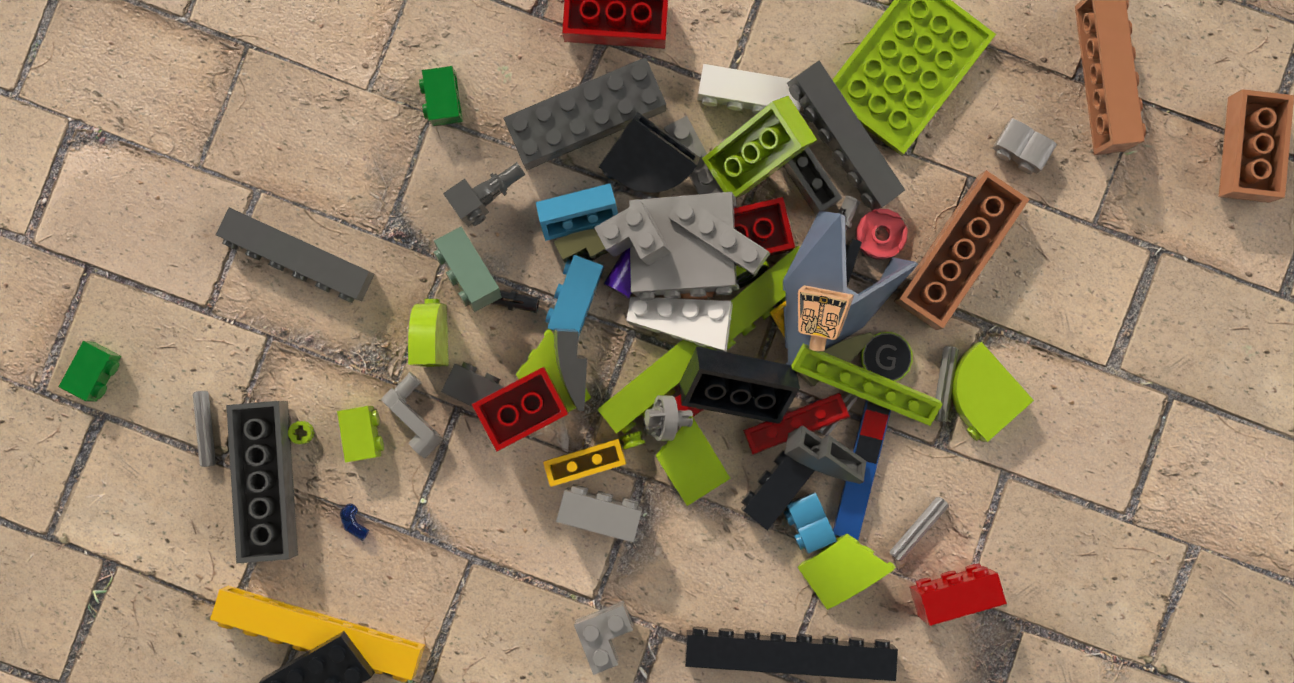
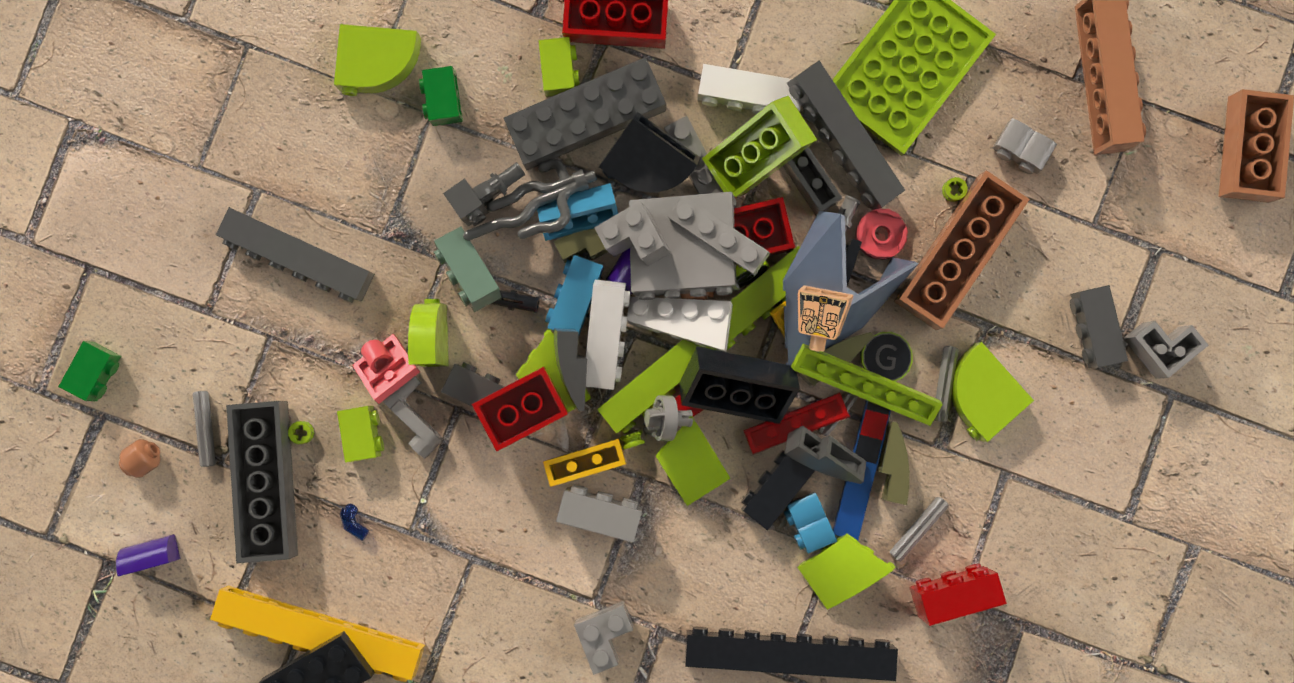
none -> dark purple brick [116,534,181,577]
none -> nougat head [119,439,161,478]
none -> lime brick [334,24,421,96]
none -> coral plate [352,334,420,404]
none -> dark grey plant [463,159,597,241]
none -> lime brick [538,37,580,97]
none -> white brick [586,280,630,390]
none -> olive slope [877,421,910,505]
none -> lime bush [942,177,968,202]
none -> dark grey brick [1070,285,1128,368]
none -> light grey brick [1123,321,1209,379]

